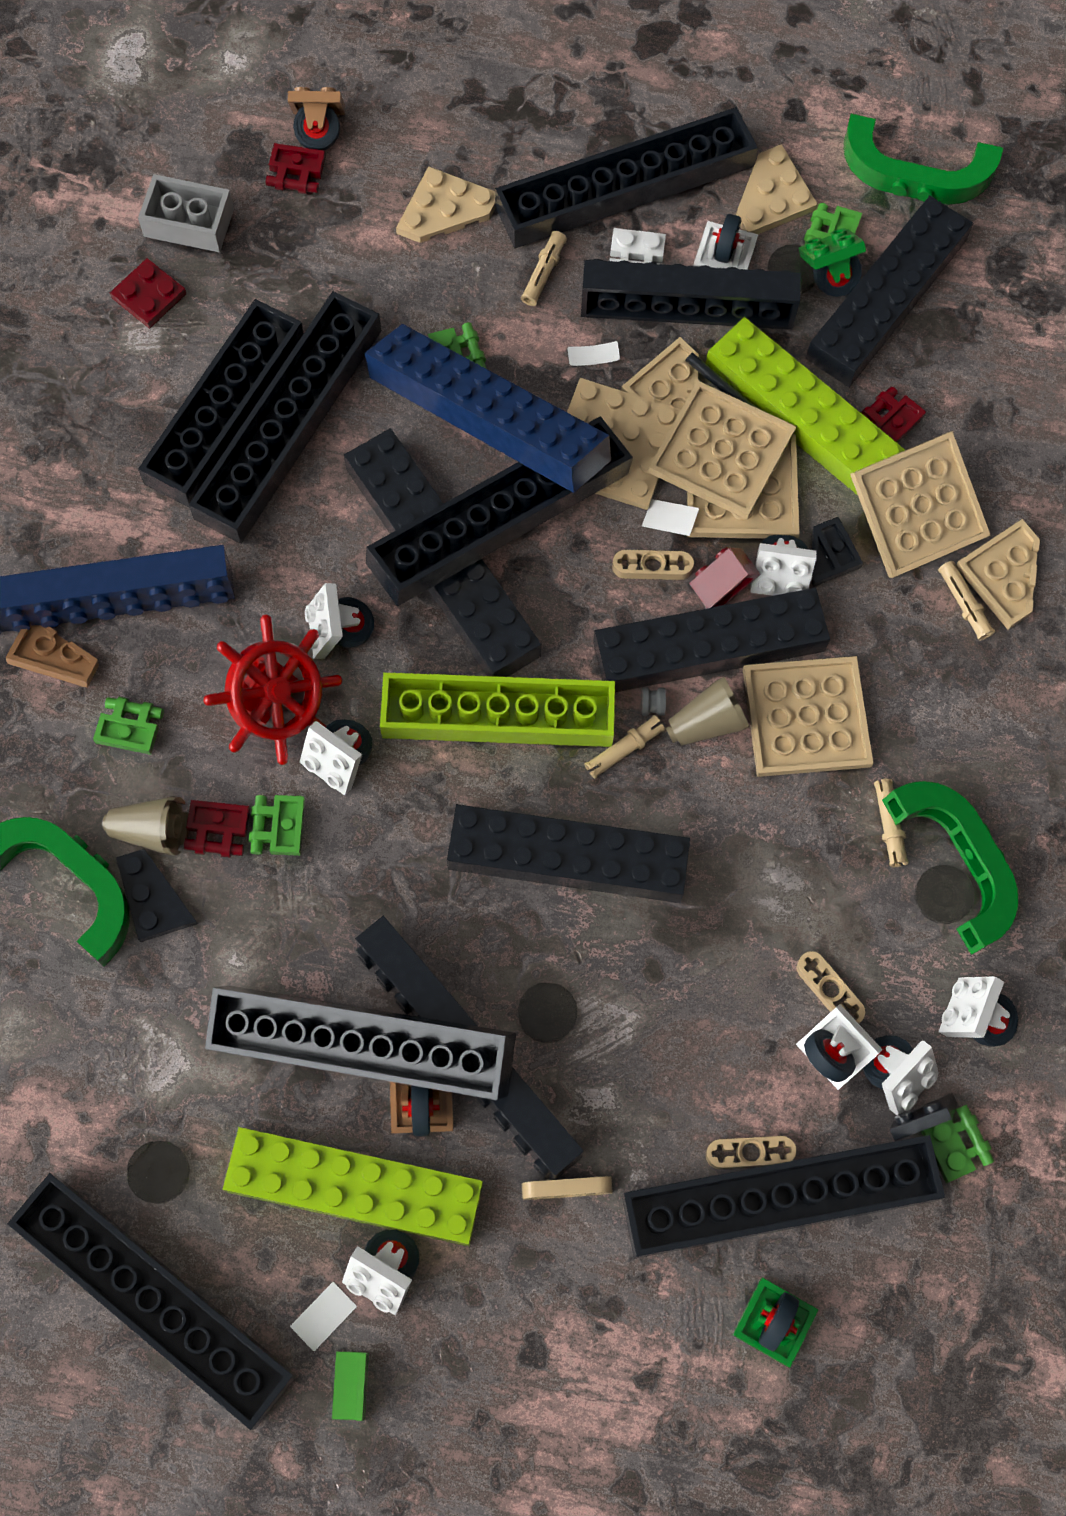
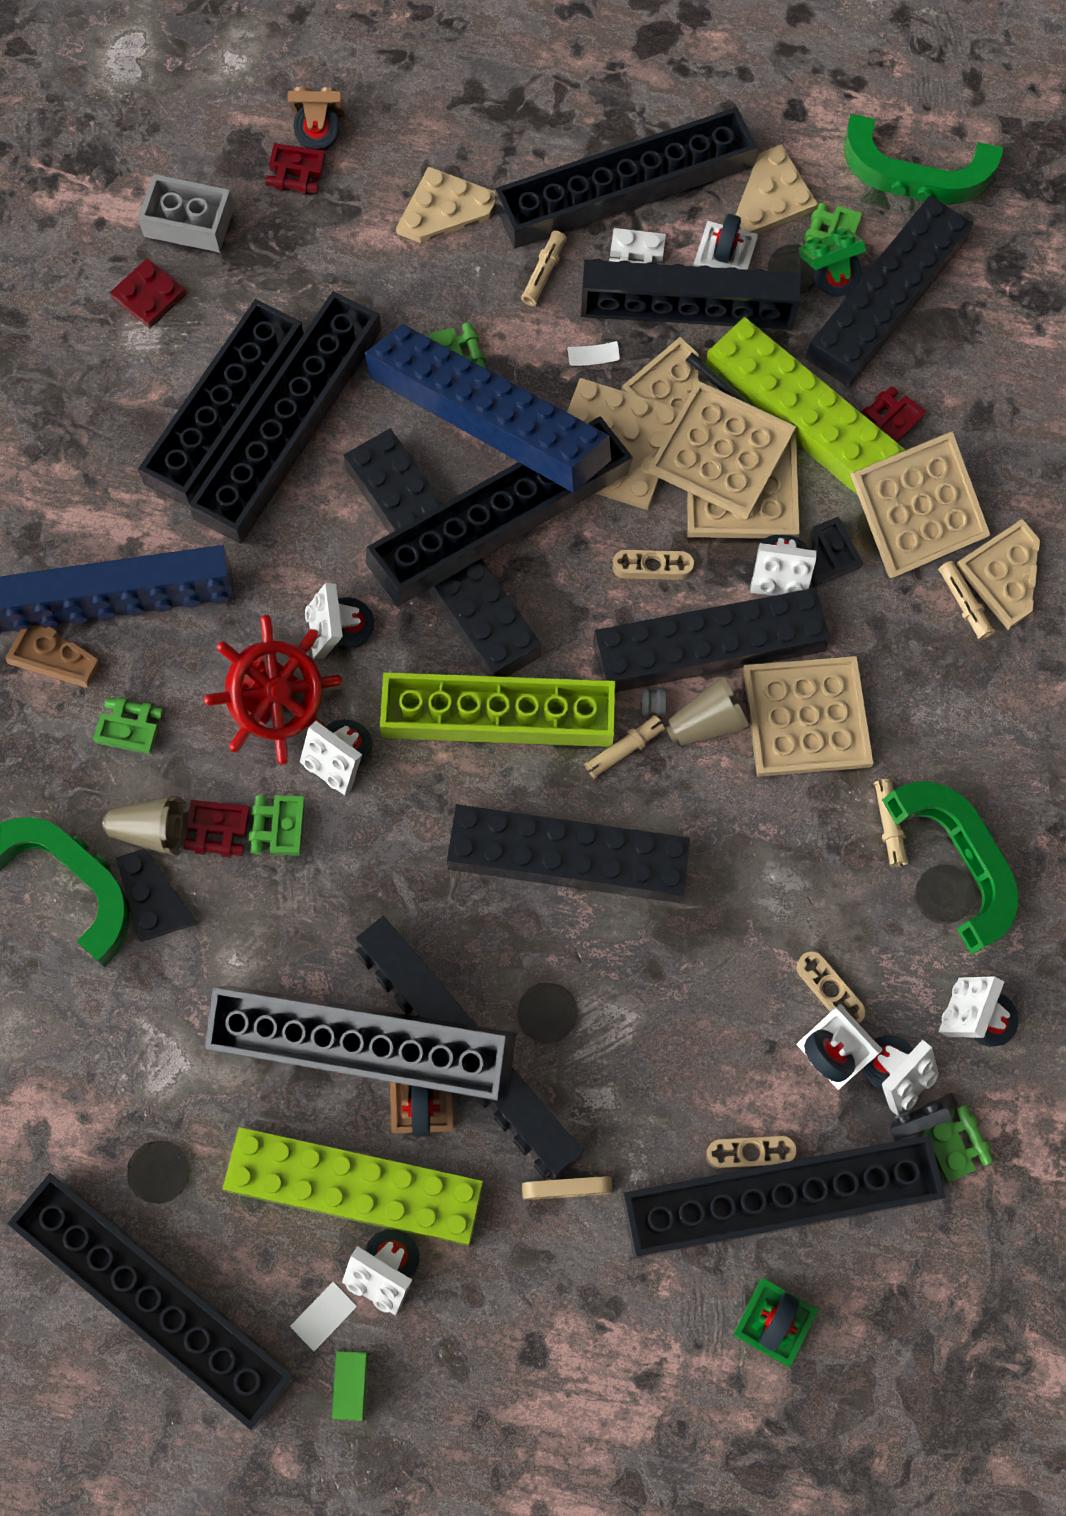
white sticker [642,499,699,536] -> none
piece [689,547,761,608] -> none

